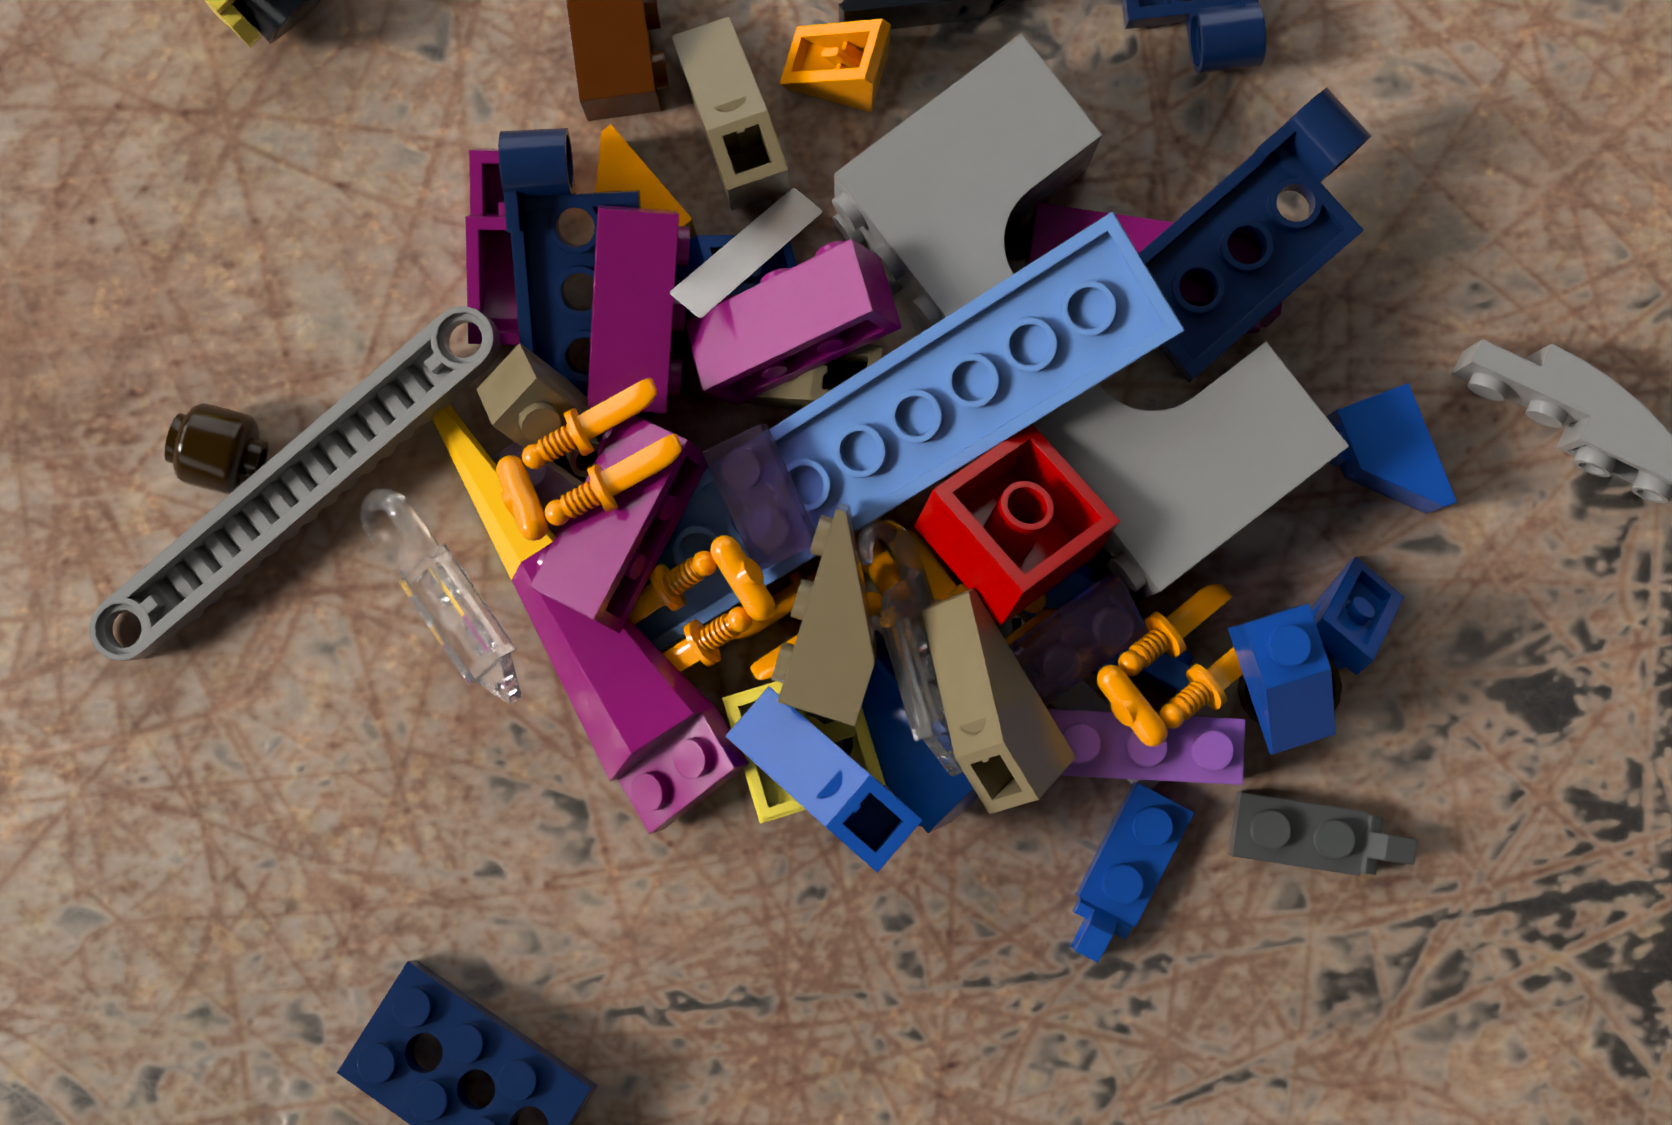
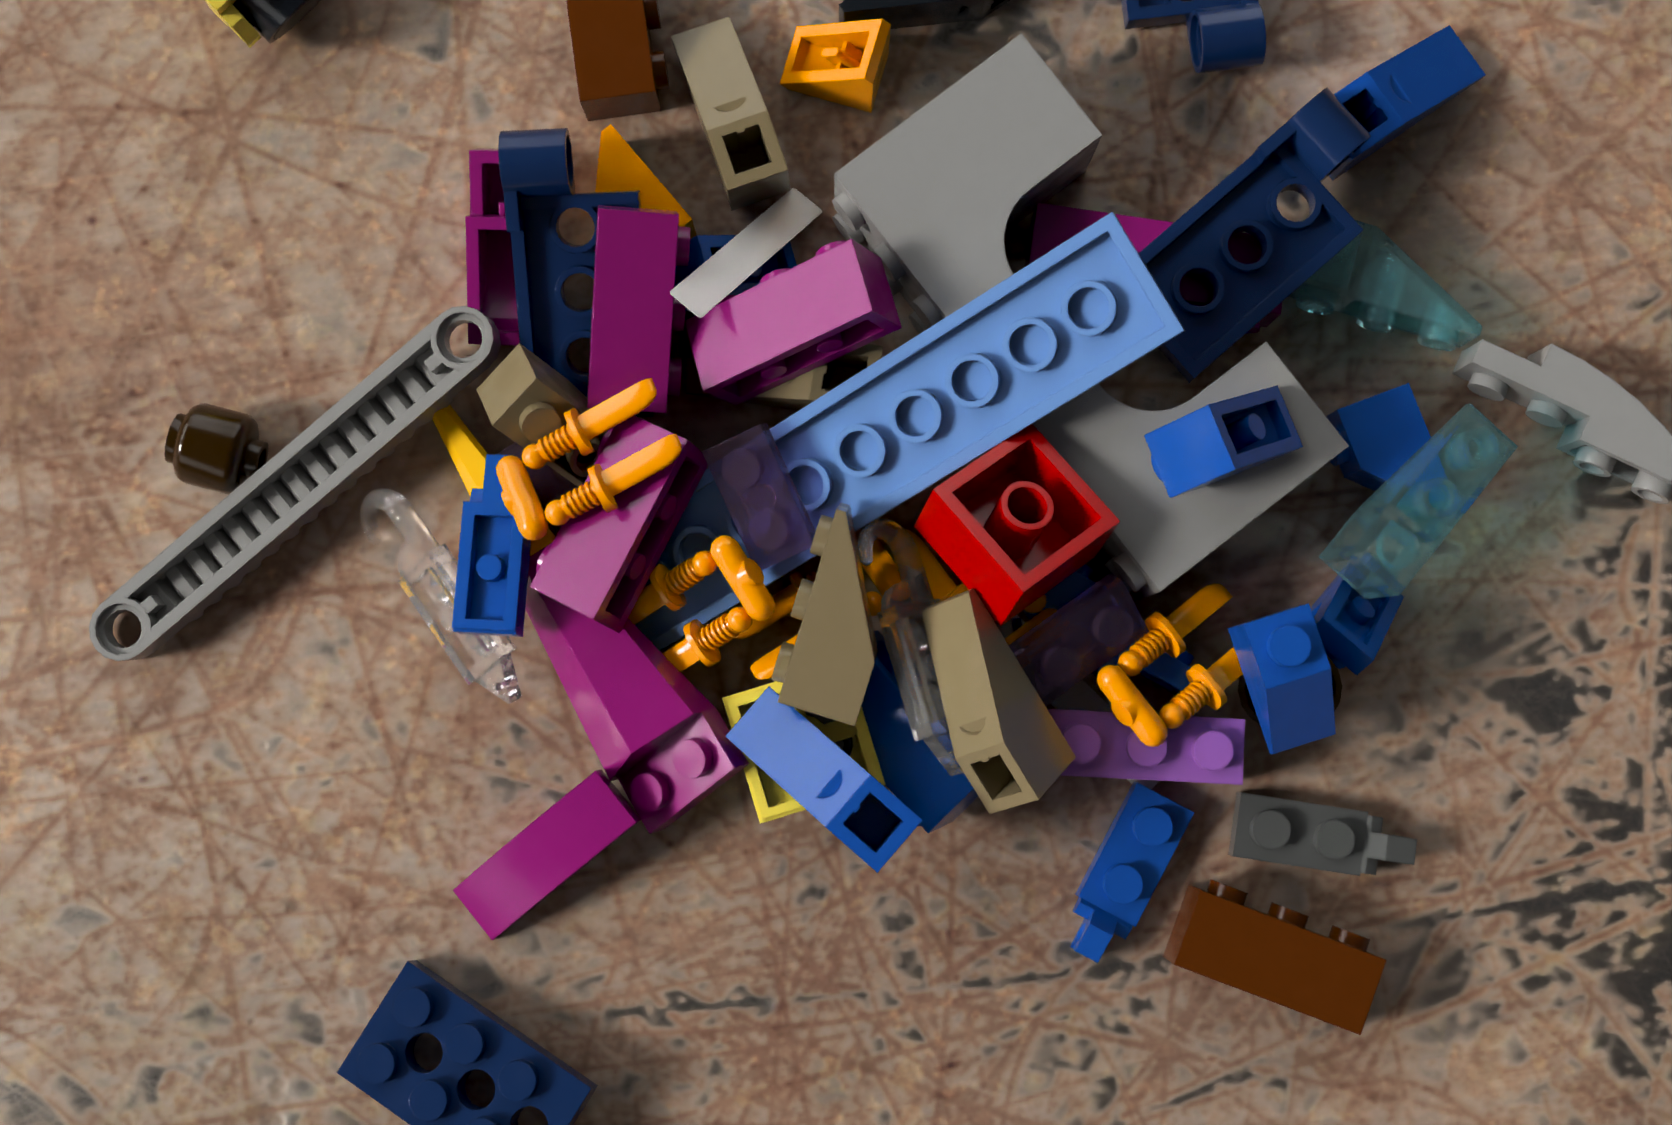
none -> blue hinge [452,454,531,637]
none -> magenta slope [453,769,641,940]
none -> blue slope [1144,385,1303,498]
none -> reddish brown brick [1163,879,1387,1035]
none -> clear light blue slope [1288,217,1483,351]
none -> clear light blue slope [1319,403,1518,599]
none -> blue slope [1329,25,1486,181]

